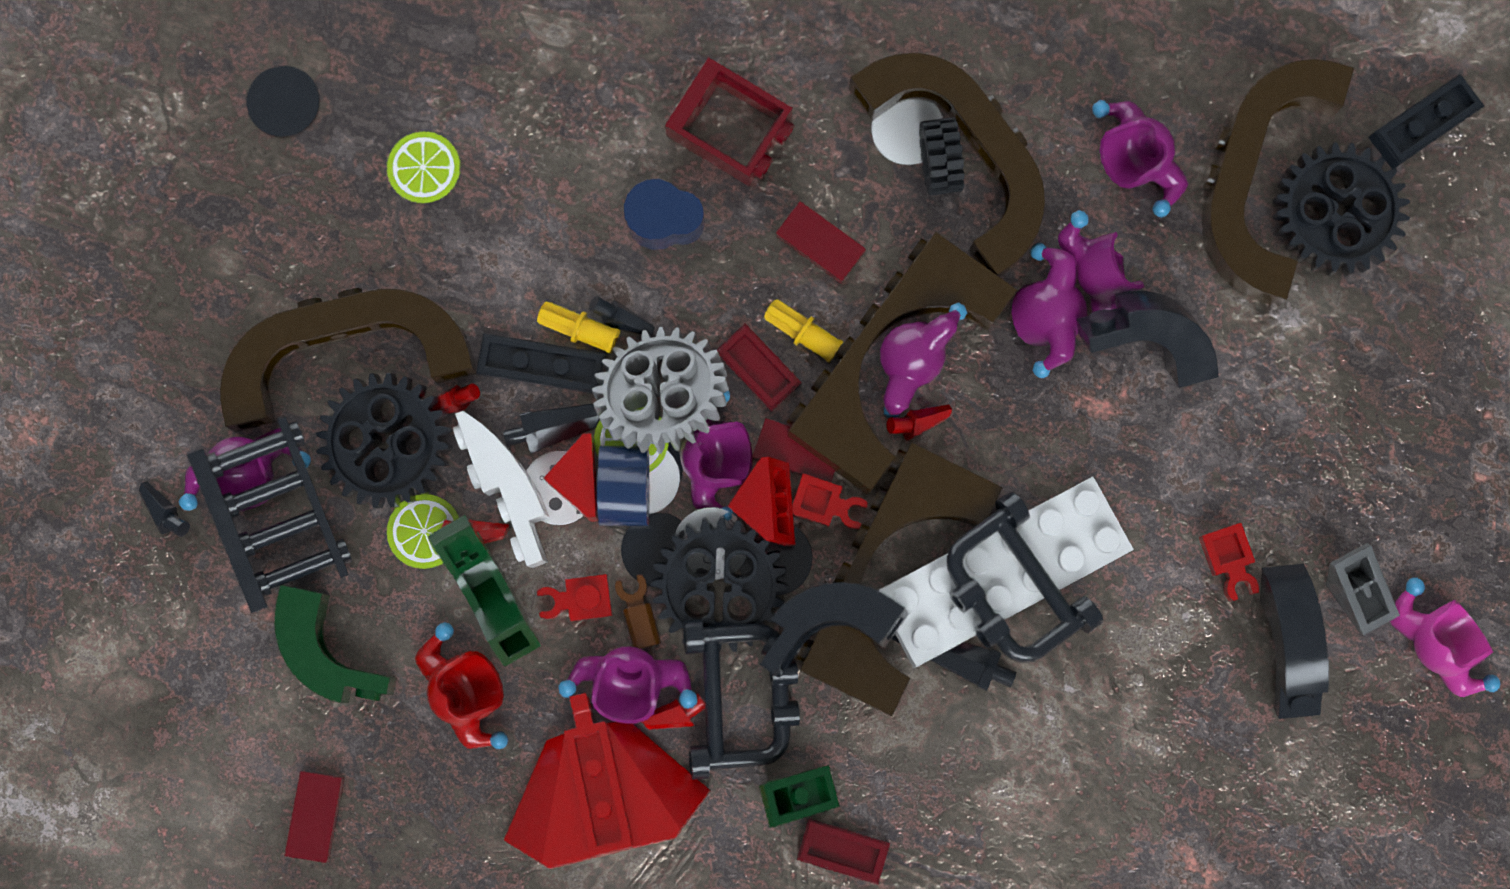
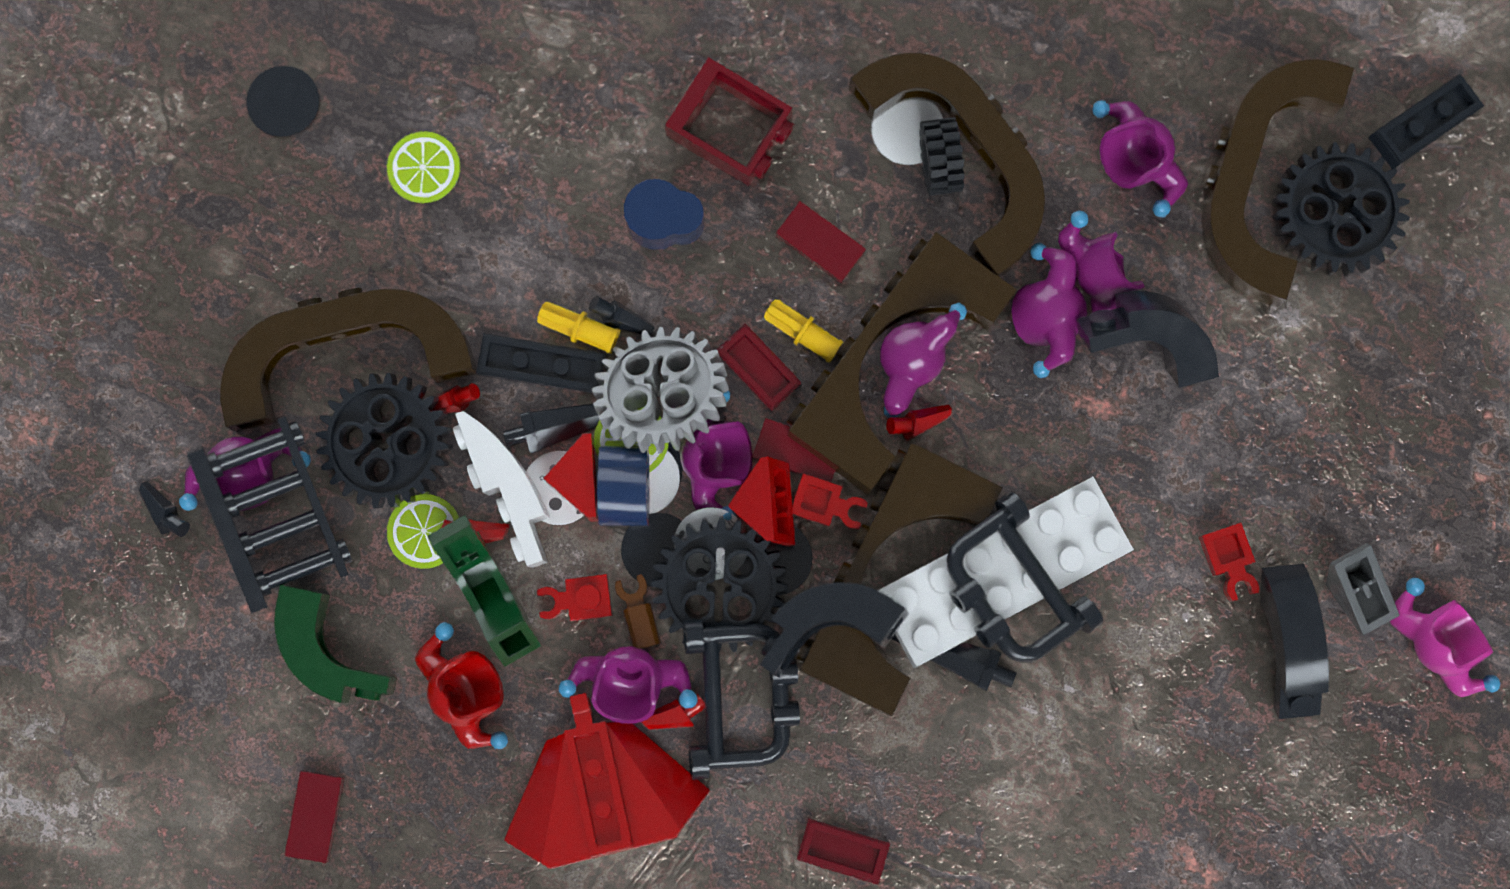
dark green slope [759,765,840,828] -> none

